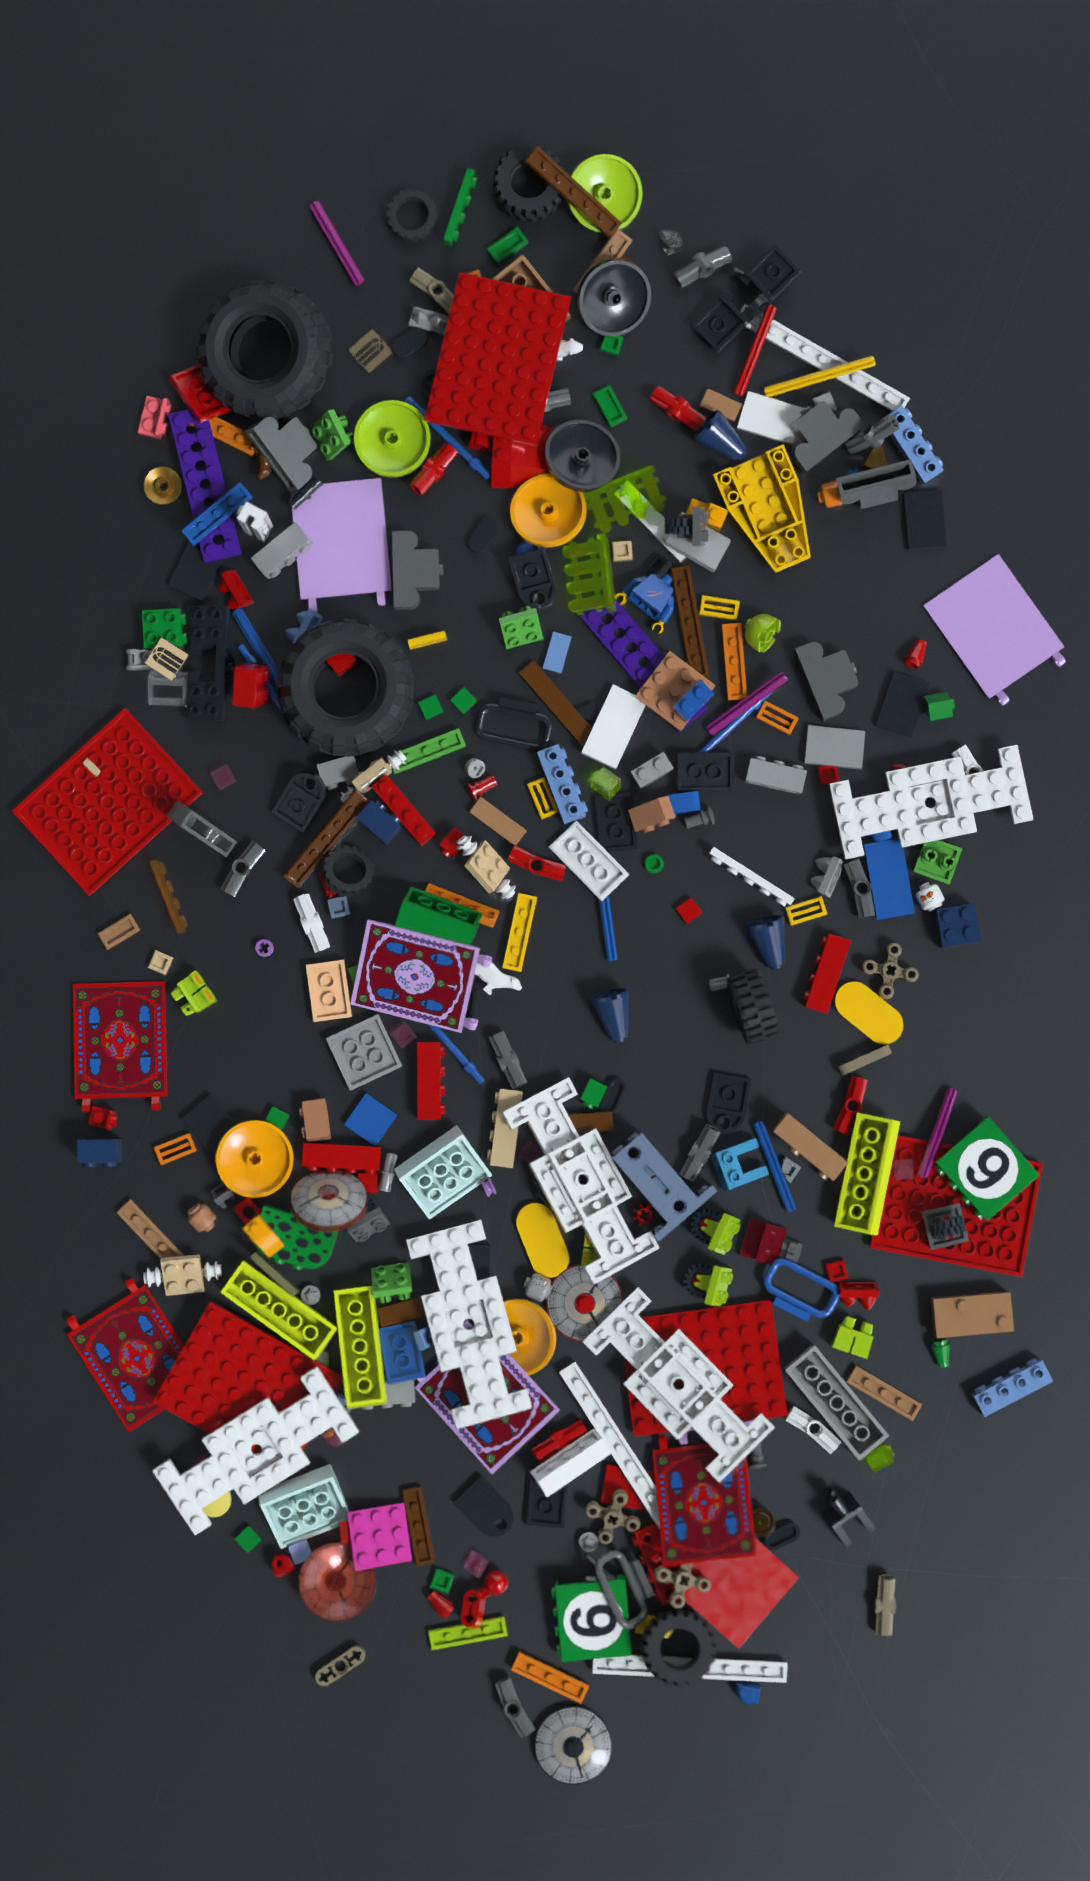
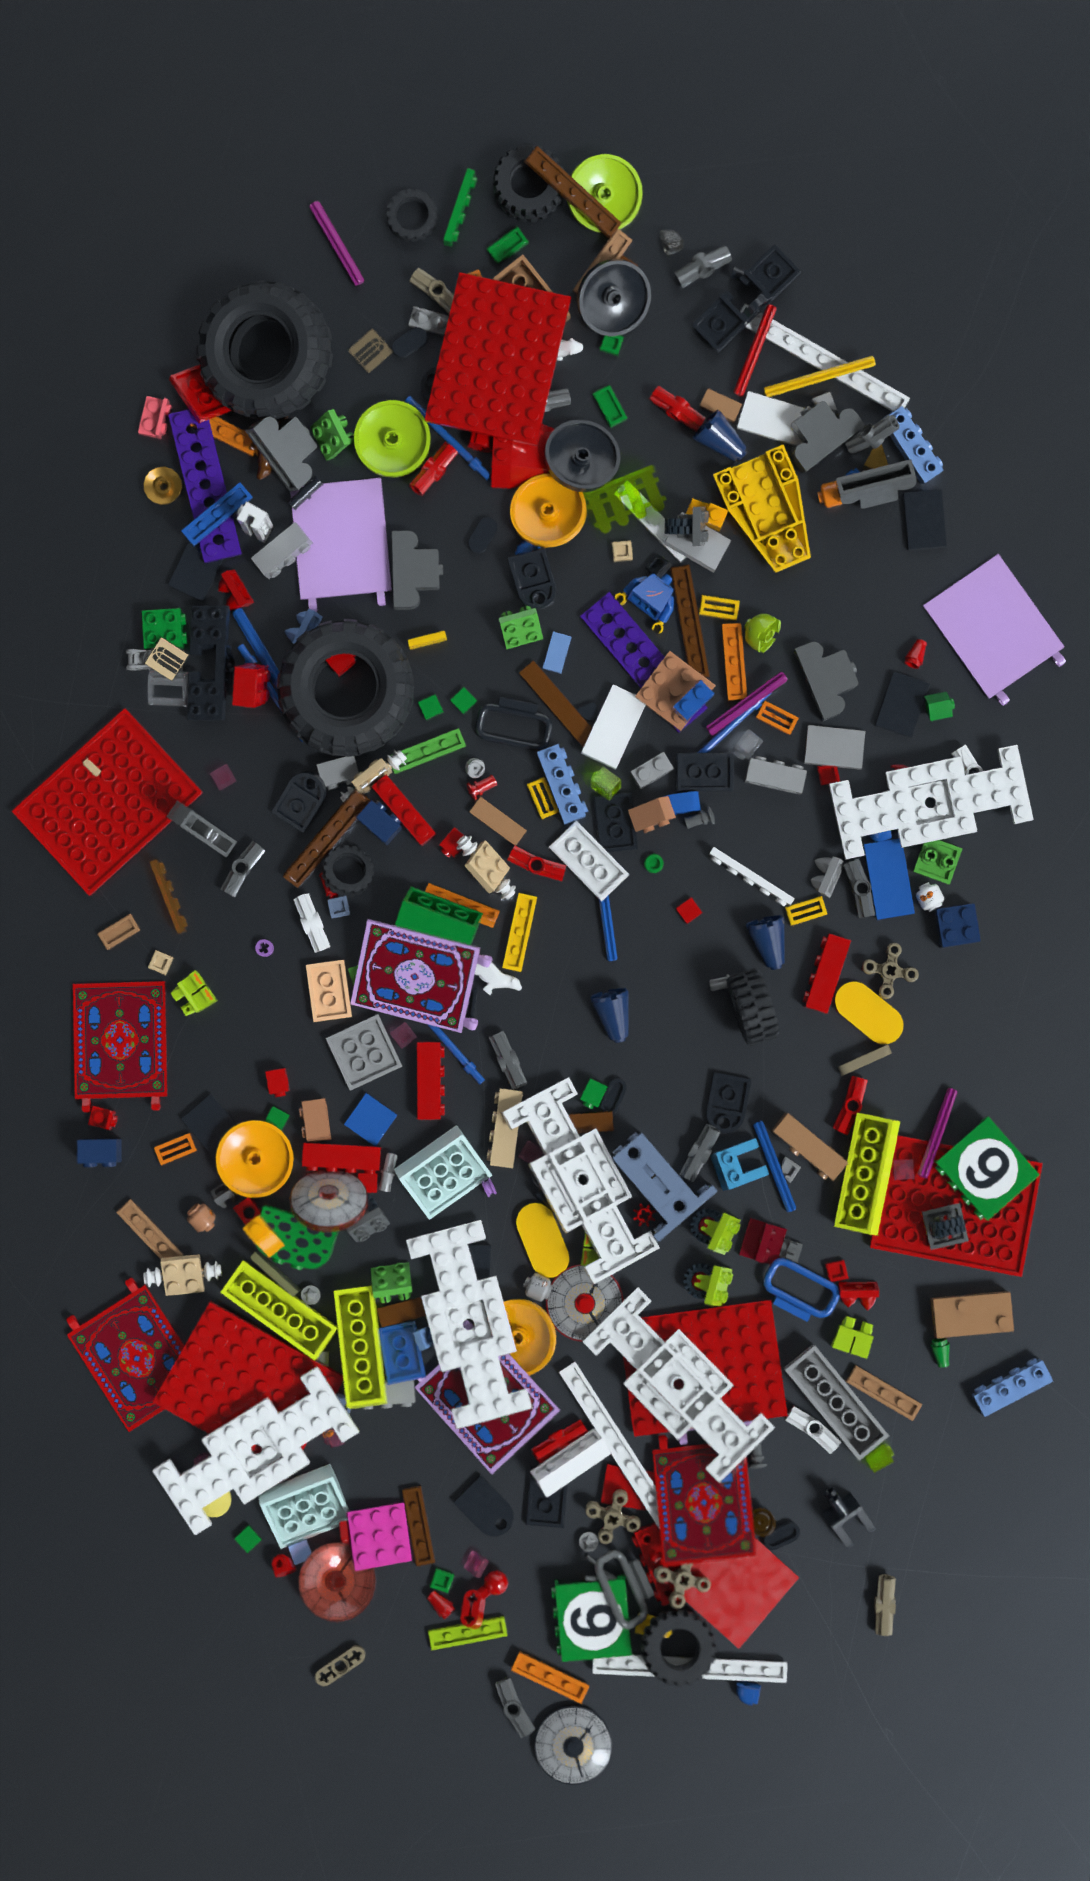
clear neon green fence [562,533,616,615] -> none
none -> red brick [266,1068,290,1097]
none -> clear brick [733,729,763,761]

